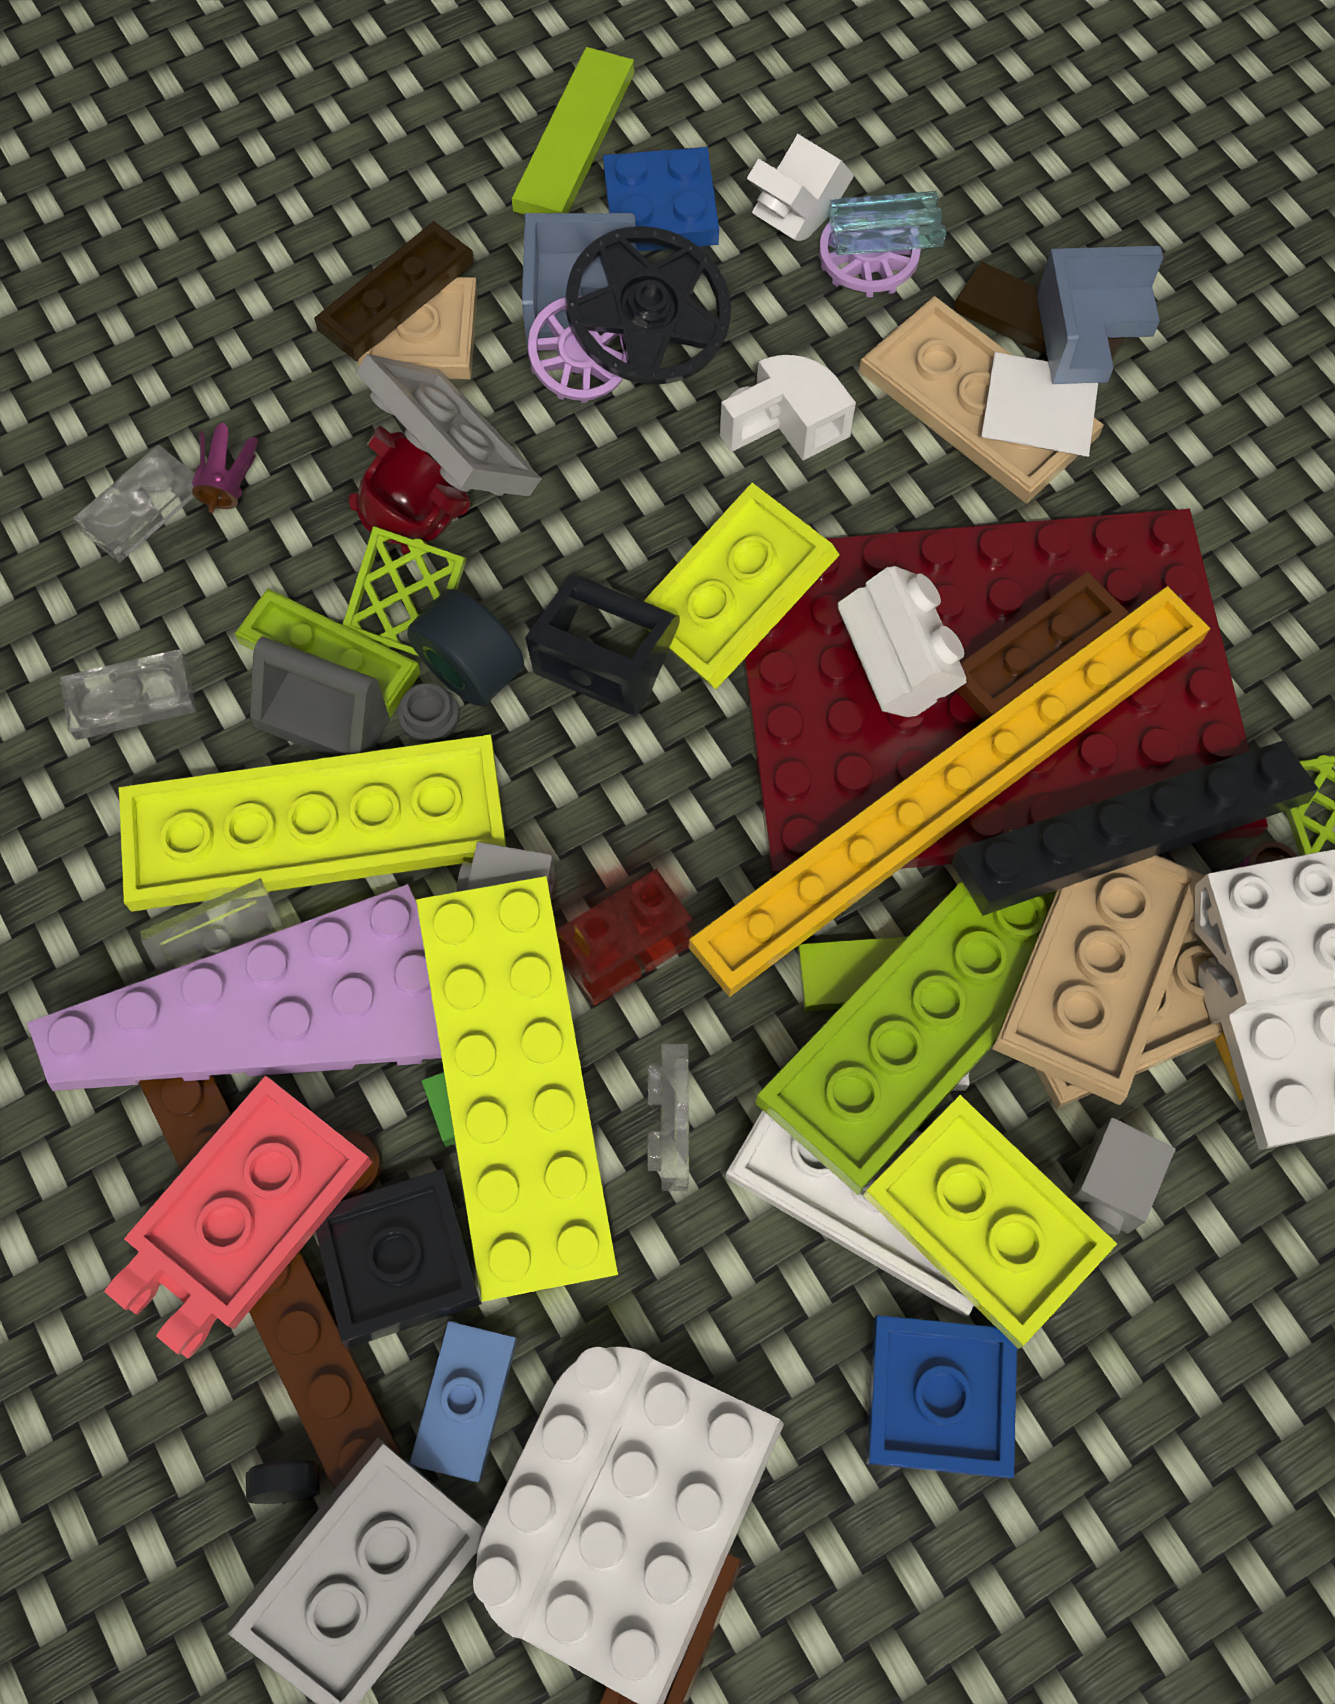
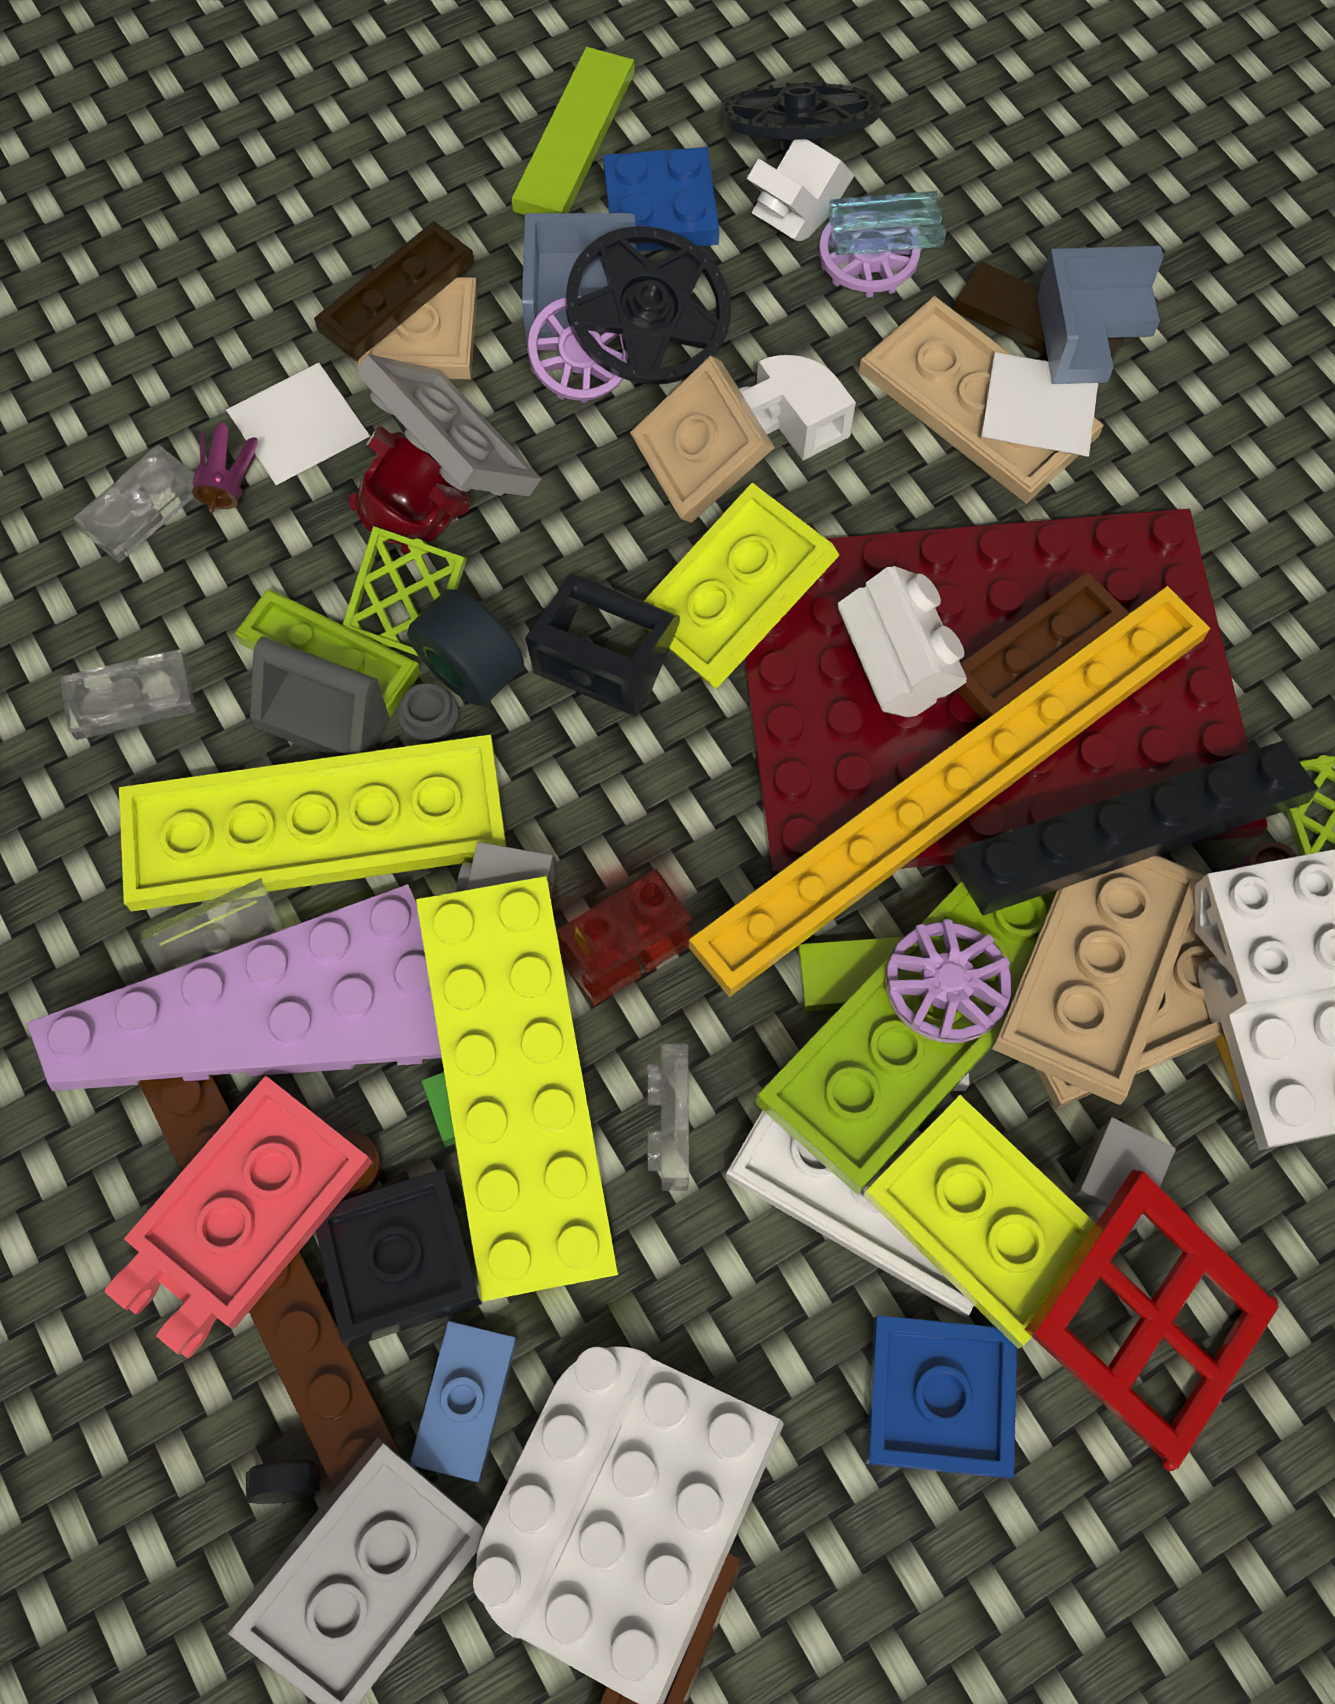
none -> white sticker [226,363,370,485]
none -> tan tile [630,355,775,523]
none -> black wheel [721,82,880,151]
none -> lavender wheel [885,919,1012,1043]
none -> red window [1025,1169,1279,1471]

